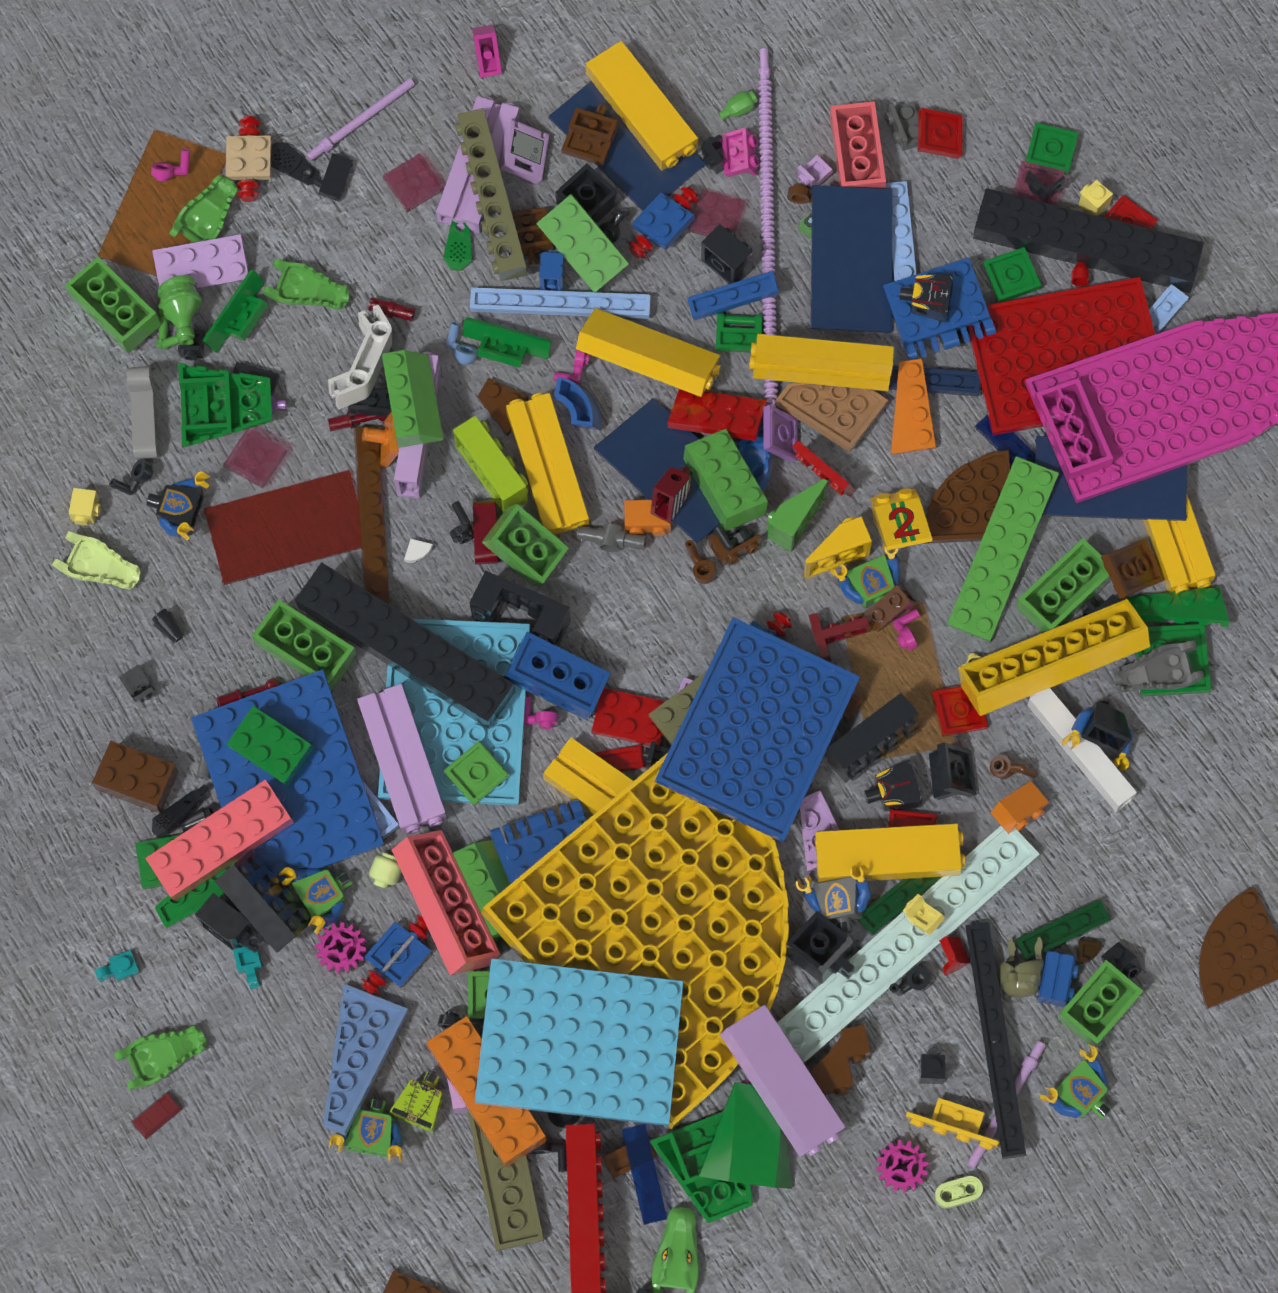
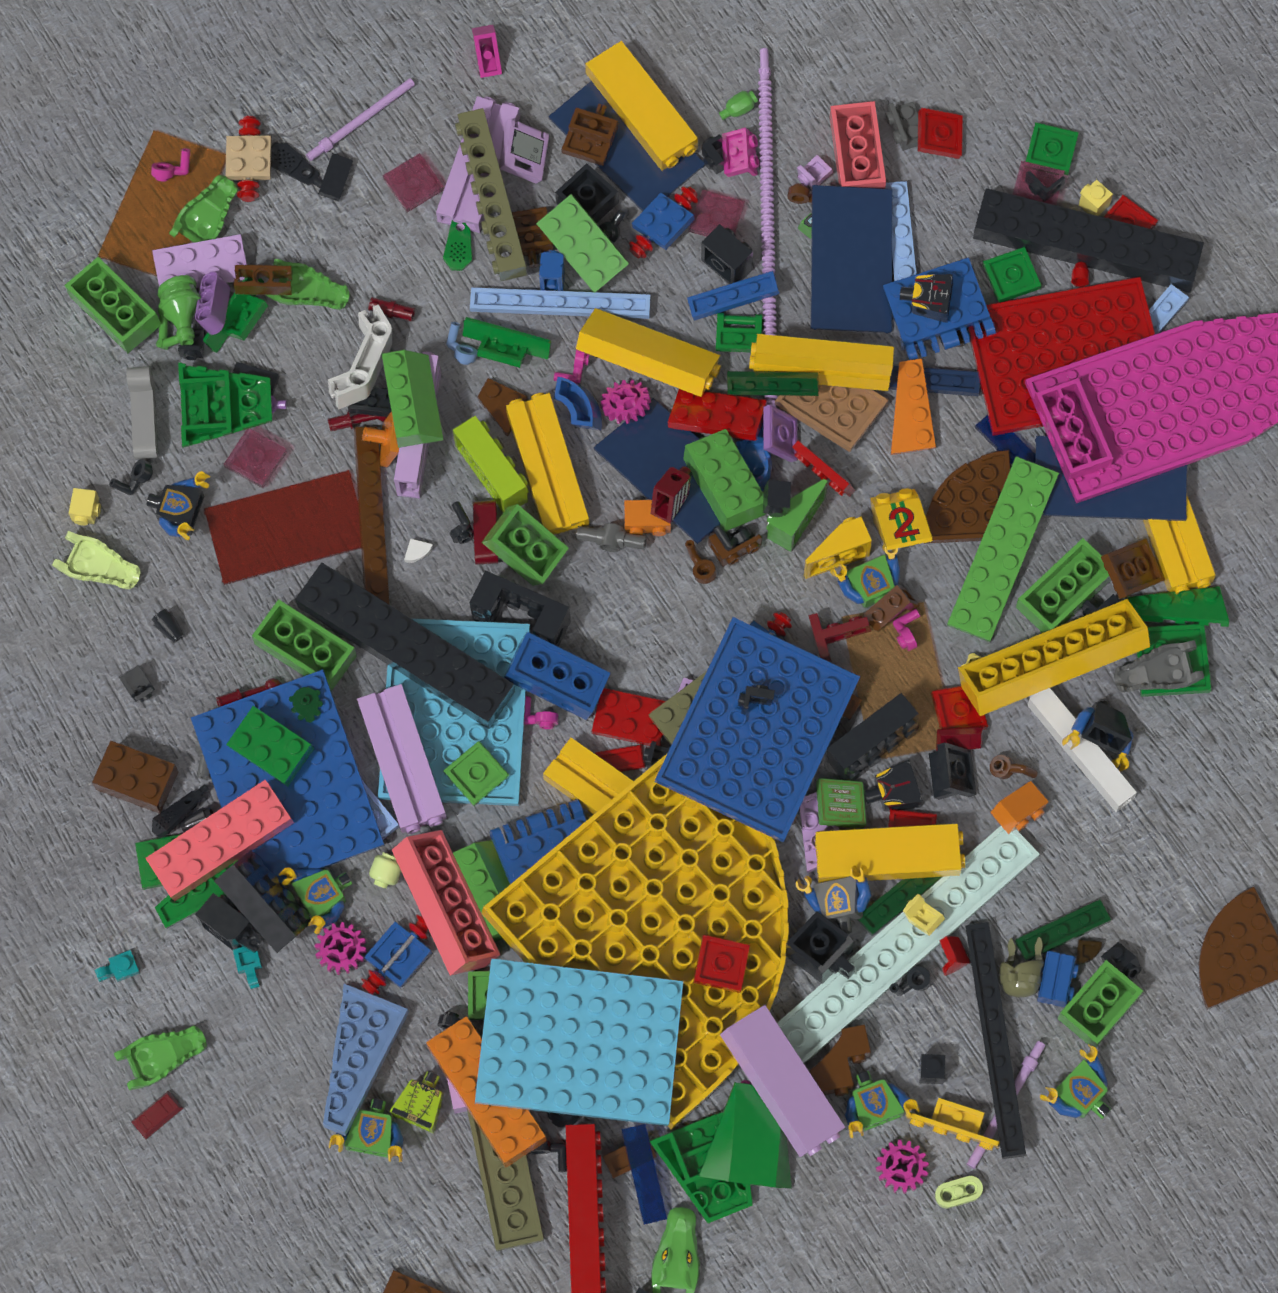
none -> medium lavender beam [195,271,230,335]
none -> reddish brown piece [234,265,293,295]
none -> dark green piece [289,687,323,723]
none -> dark pink gear [601,380,651,424]
none -> red tile [693,935,750,993]
none -> dark green plate [727,371,819,396]
none -> black bracket [738,685,775,715]
none -> black brick [763,479,791,517]
none -> bright green tile [816,778,866,828]
none -> torso [845,1071,920,1138]
none -> dark red tile [936,727,983,751]

